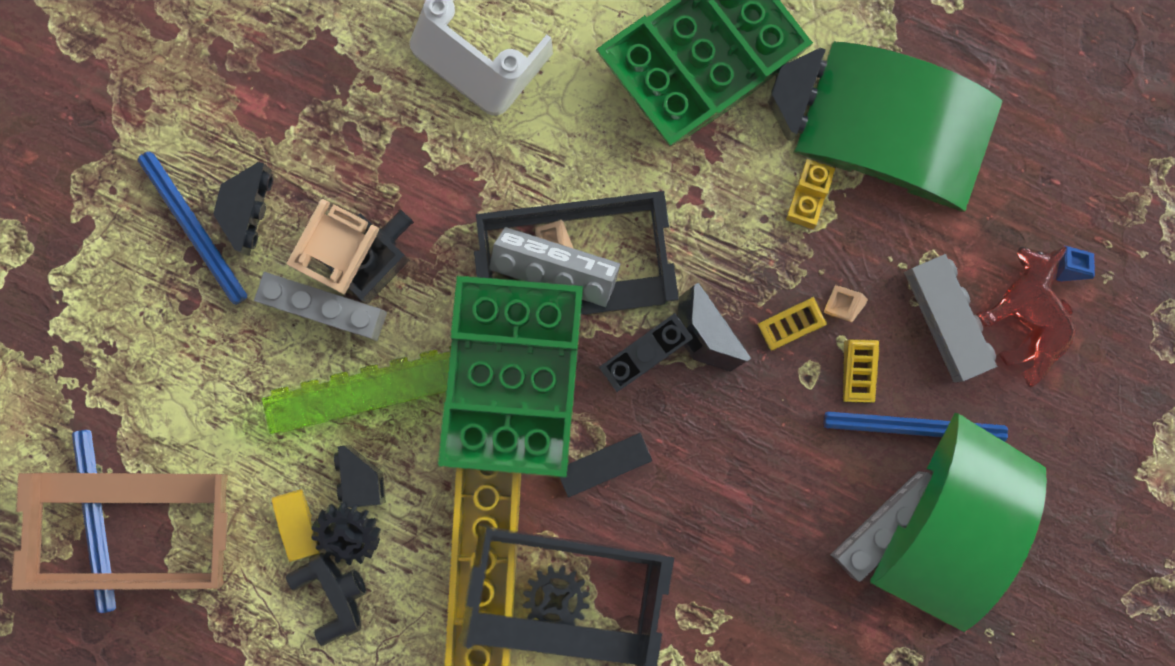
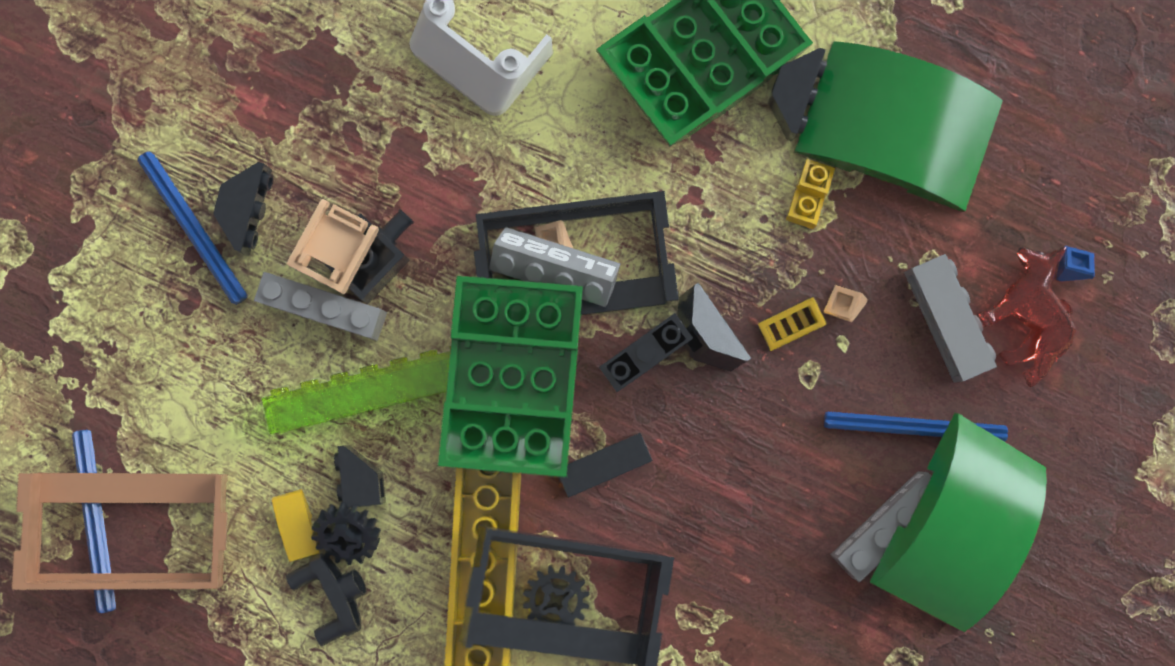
yellow slope [843,340,879,403] -> none

